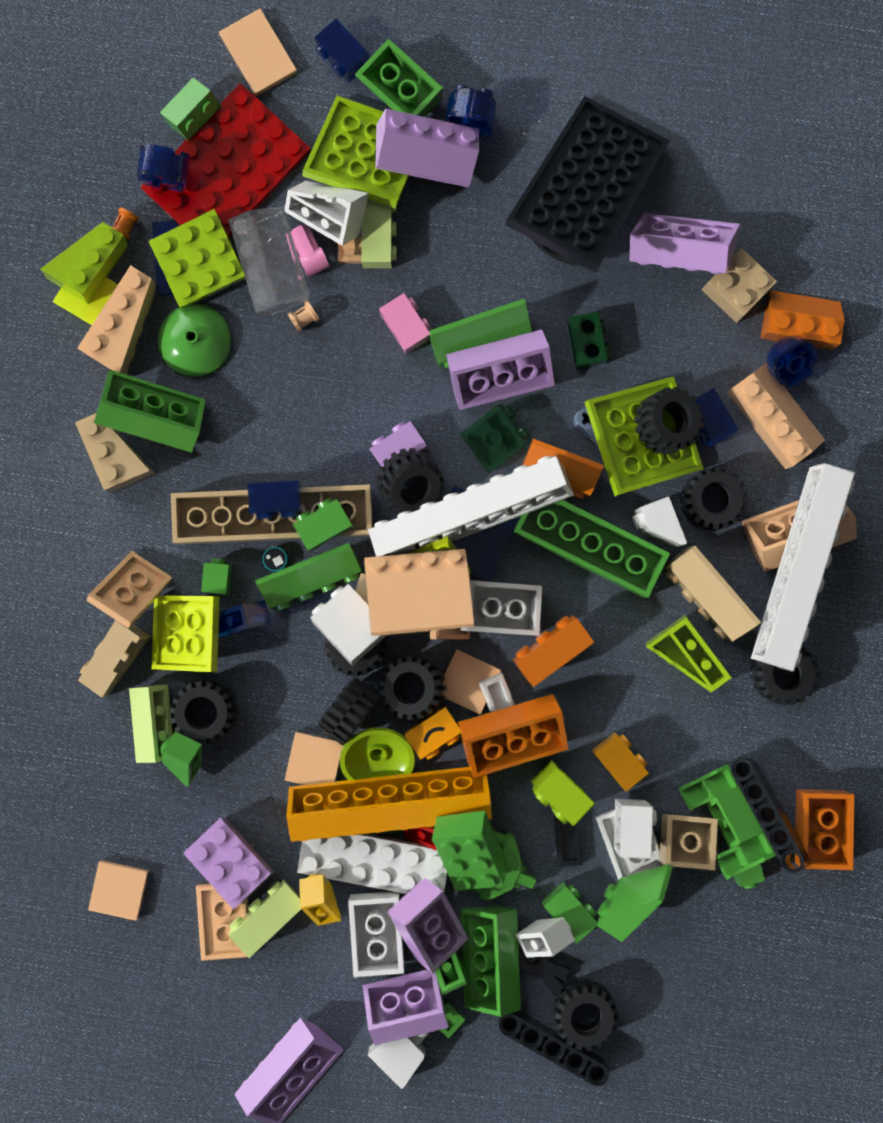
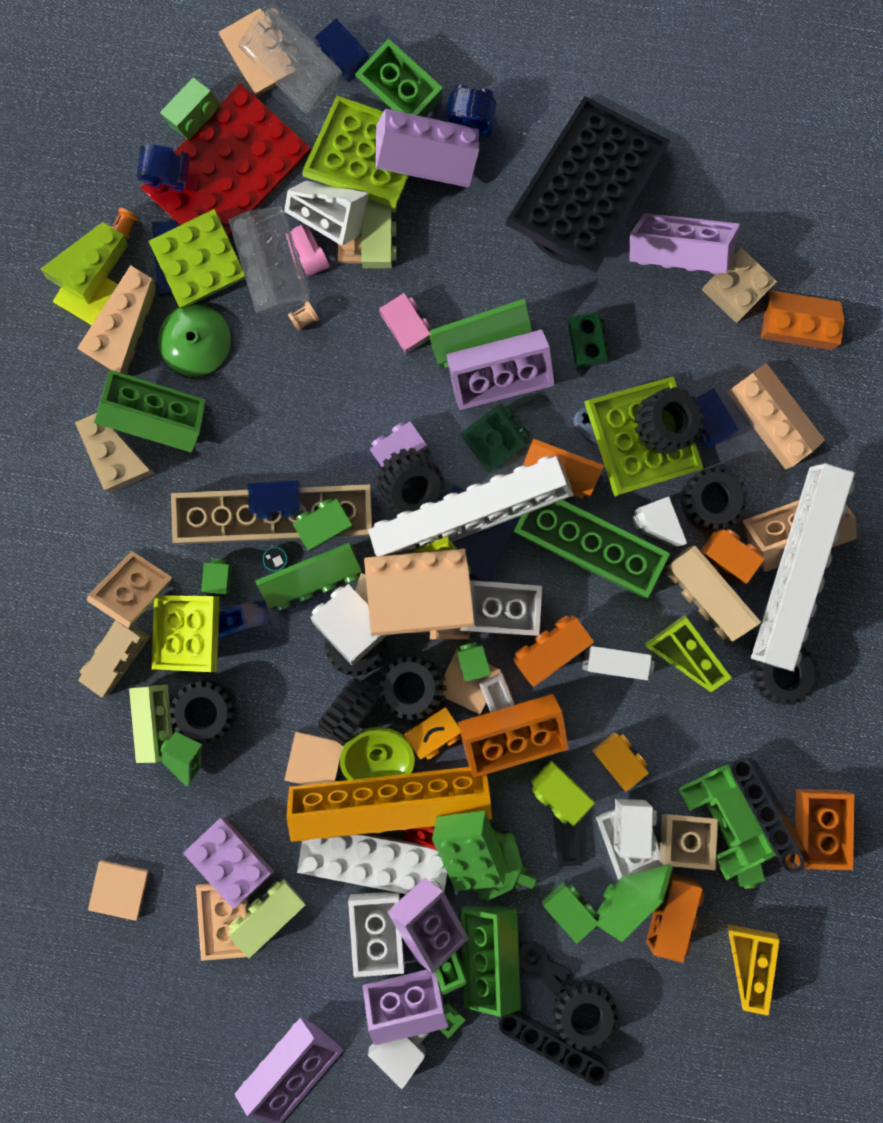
yellow slope [300,874,341,926] -> none
white brick [516,917,575,957] -> none
clear blue cylinder [766,336,818,387] -> none
none -> clear slope [238,1,342,116]
none -> bright green brick [456,642,491,682]
none -> white brick [582,646,654,680]
none -> orange brick [646,873,704,963]
none -> orange brick [700,529,764,584]
none -> yellow wedge [727,924,779,1016]

